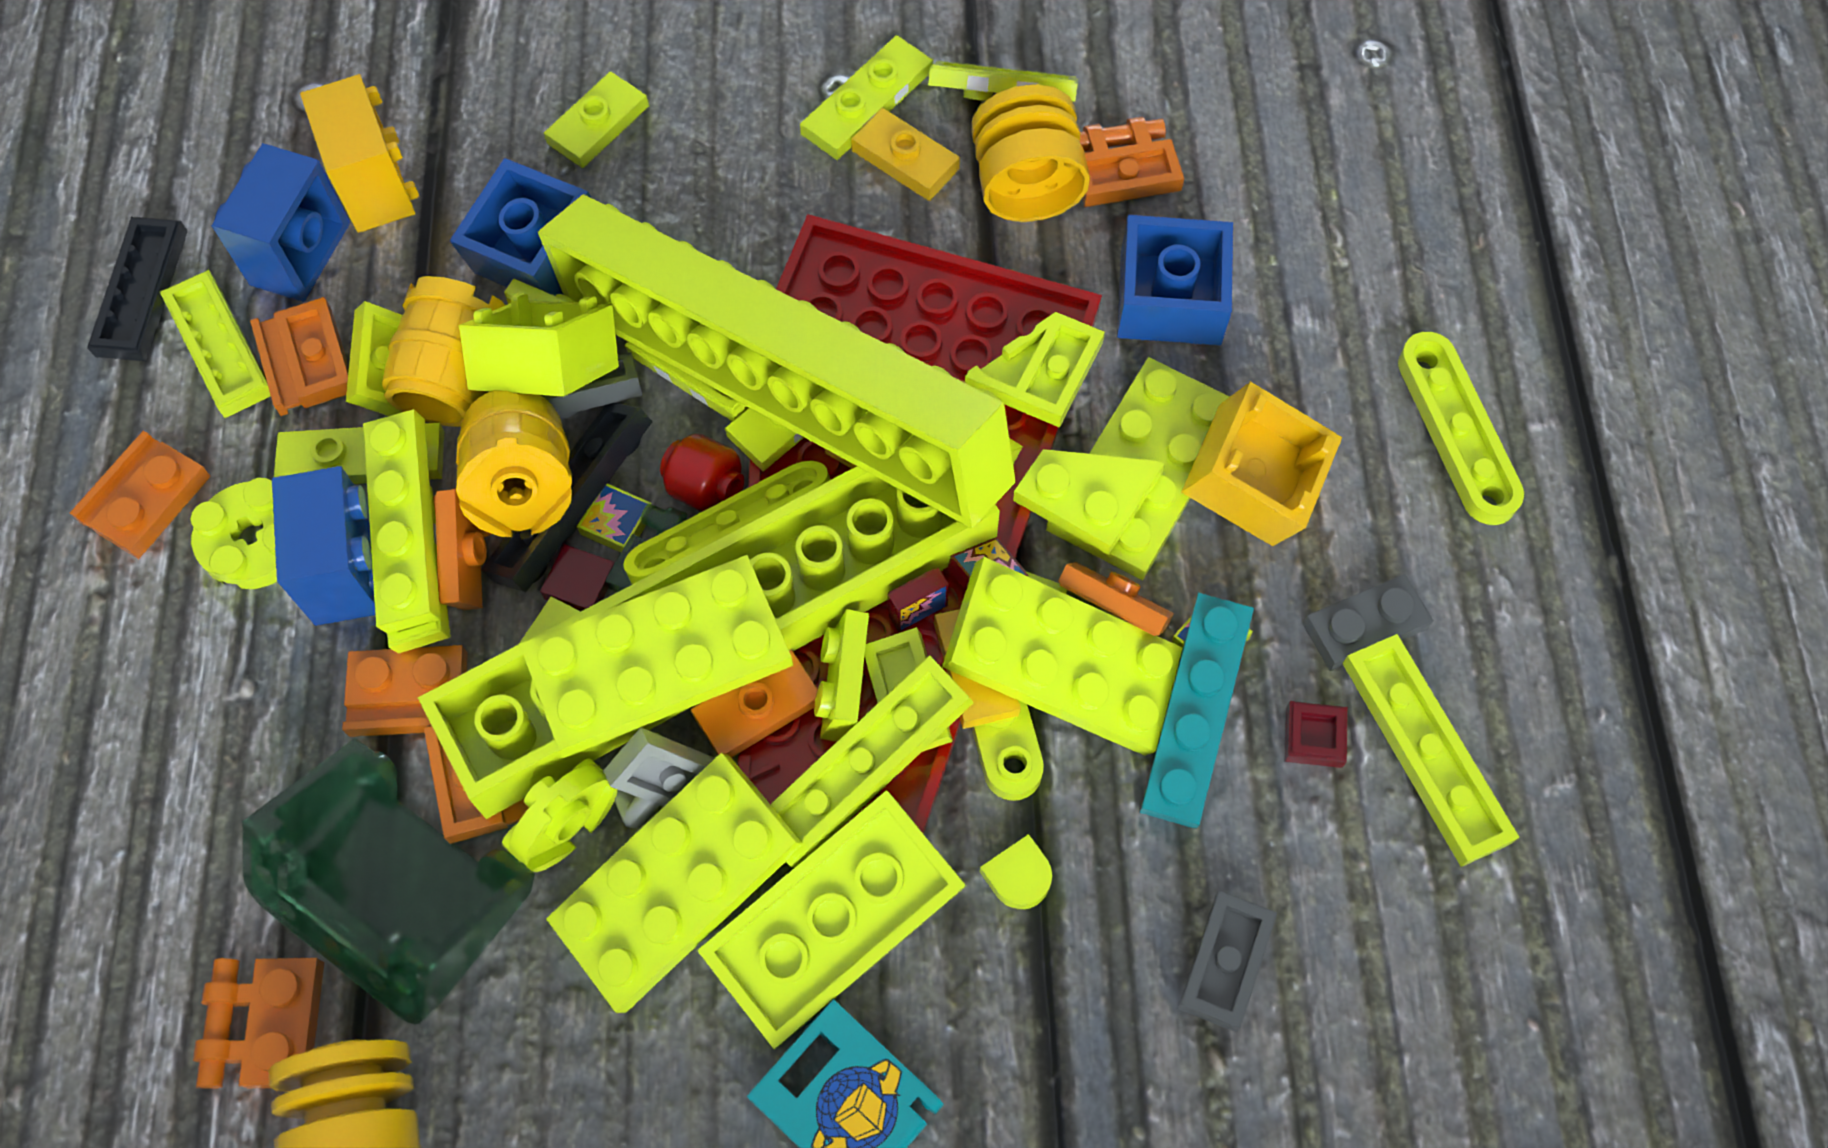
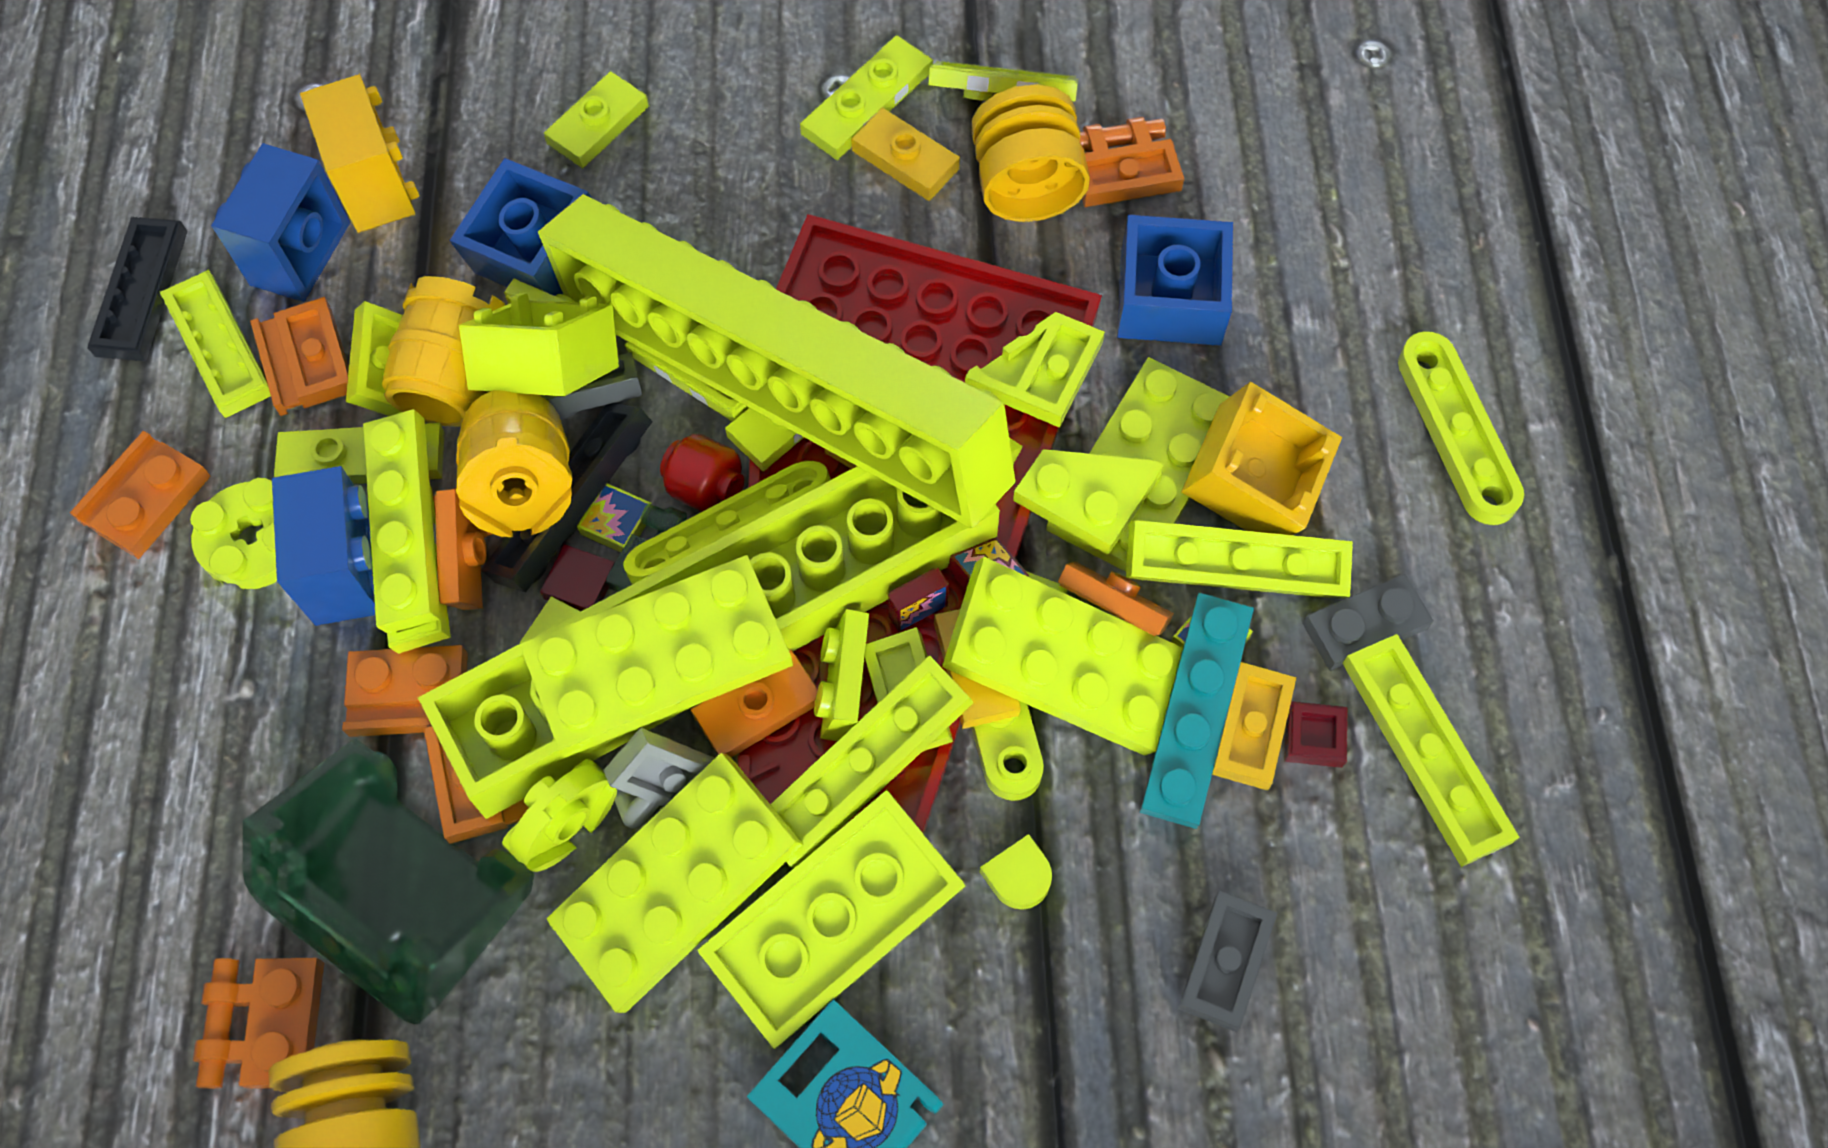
none -> neon yellow plate [1126,520,1353,599]
none -> yellow plate [1212,662,1297,791]

